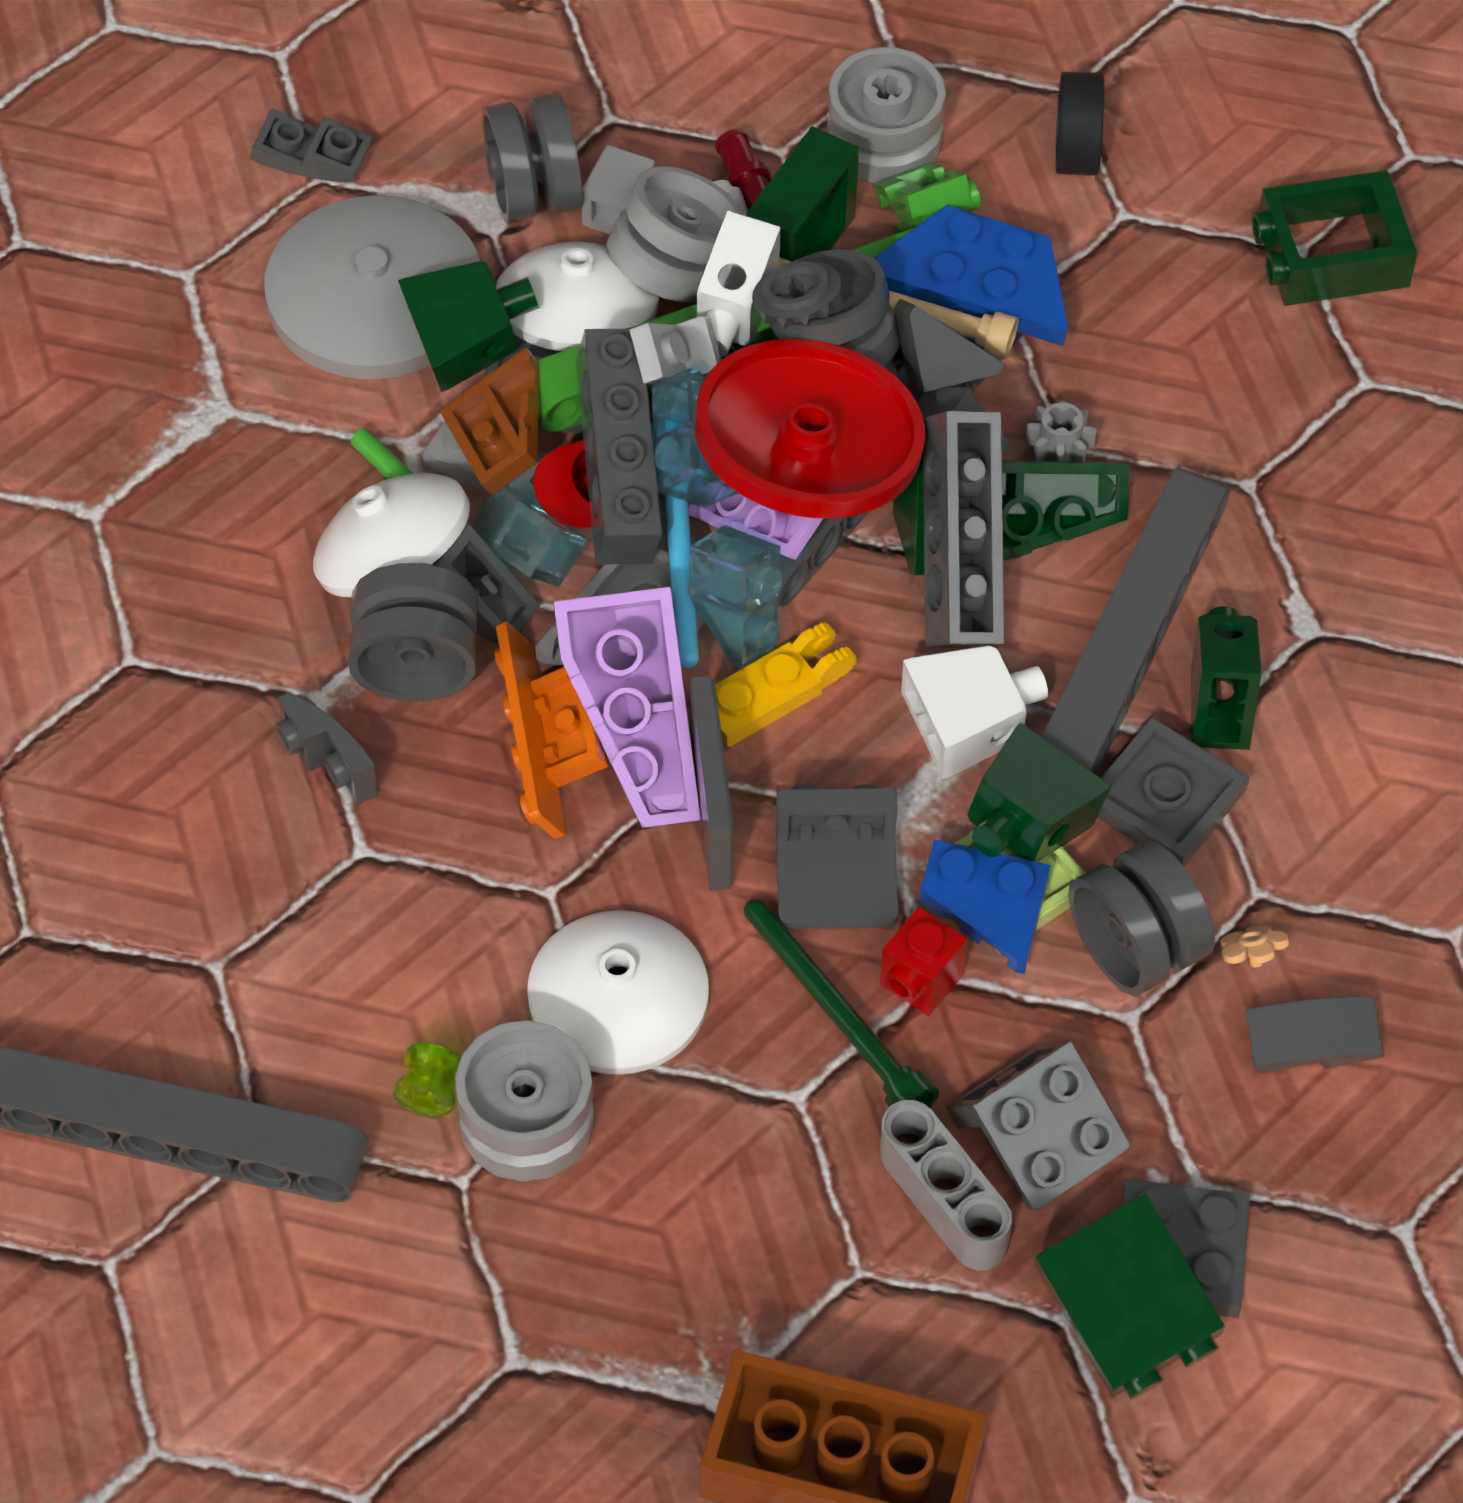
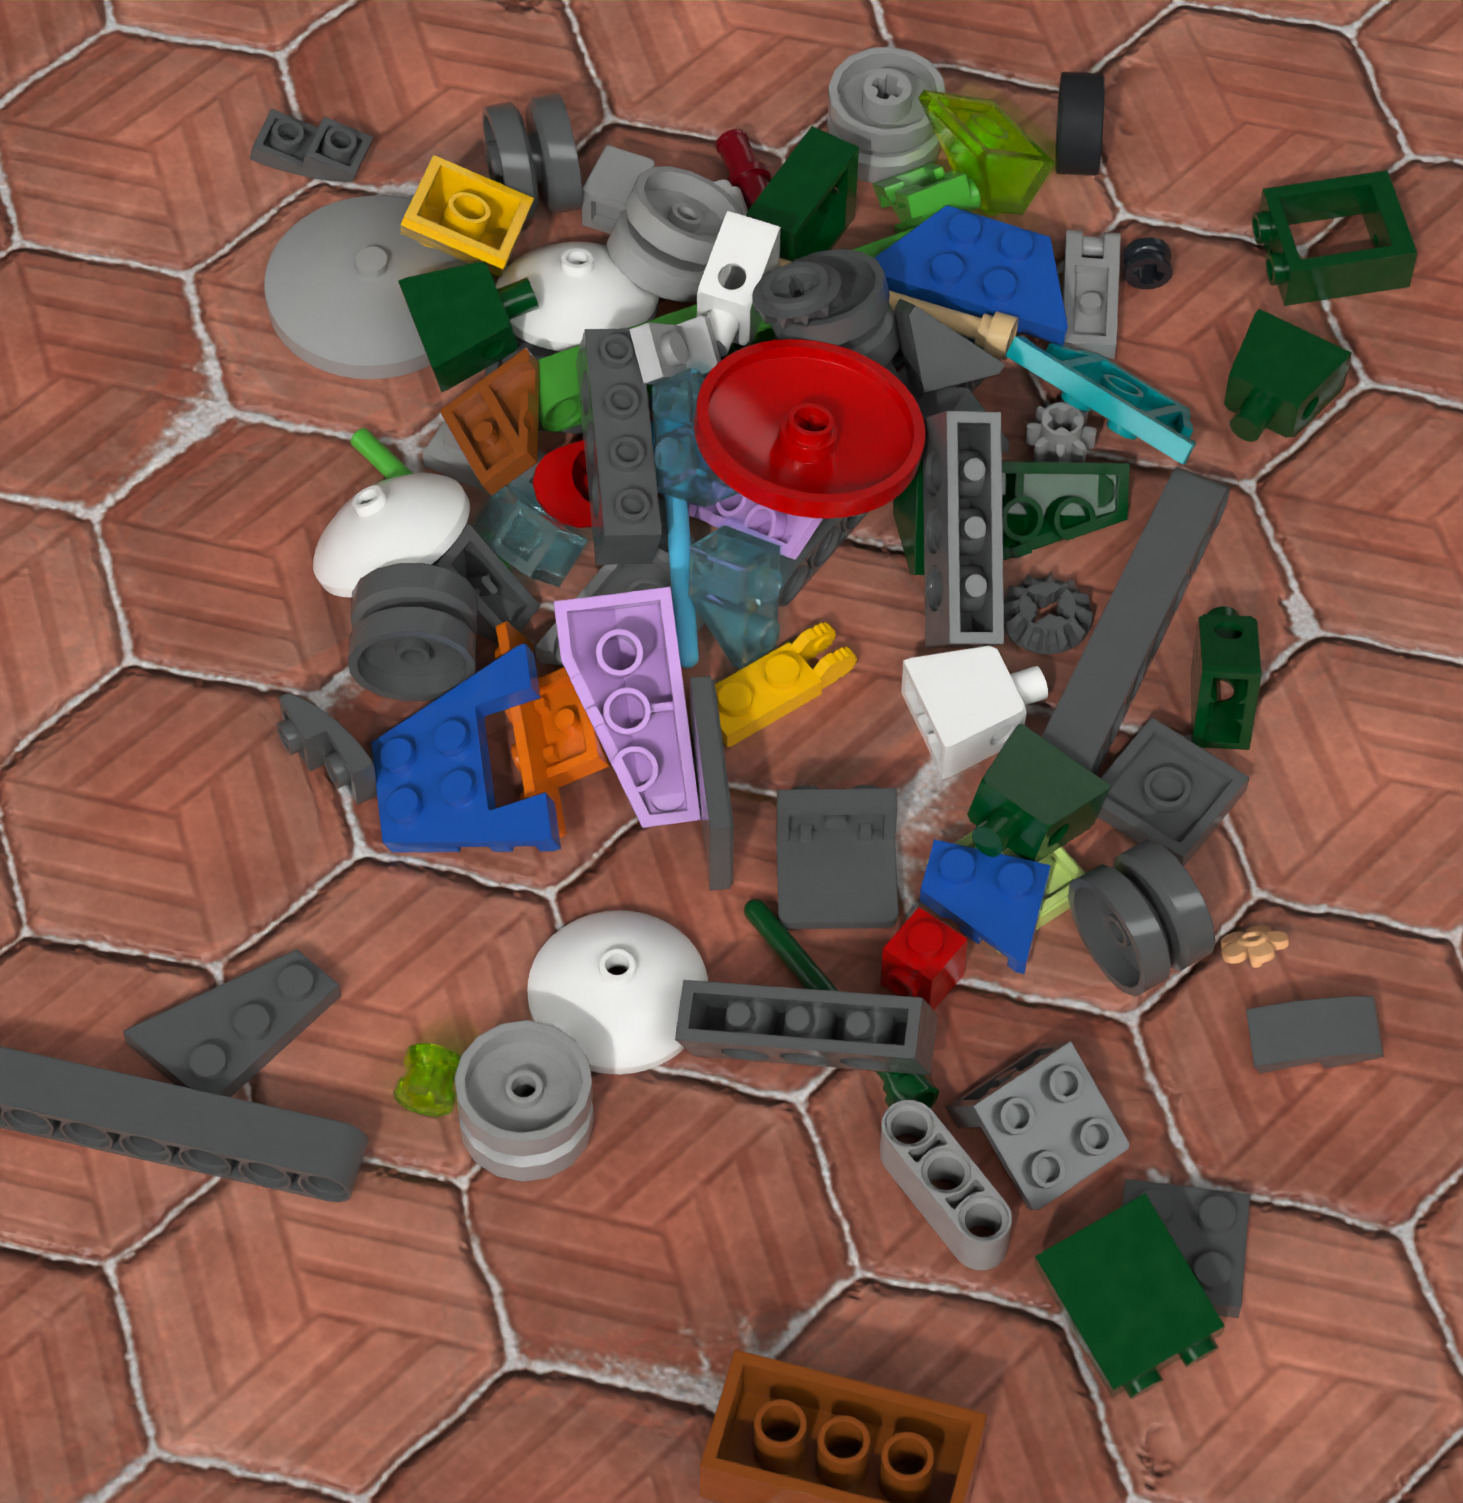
none -> dark grey wing [123,949,341,1097]
none -> blue wing [371,643,561,853]
none -> yellow slope [400,155,534,277]
none -> dark grey brick [675,980,938,1075]
none -> clear neon green slope [918,89,1055,215]
none -> dark grey gear [1004,571,1093,654]
none -> teal wing [1005,336,1196,465]
none -> light grey plate [1063,229,1121,359]
none -> black bush [1123,238,1173,289]
none -> dark green torso [1224,309,1352,442]

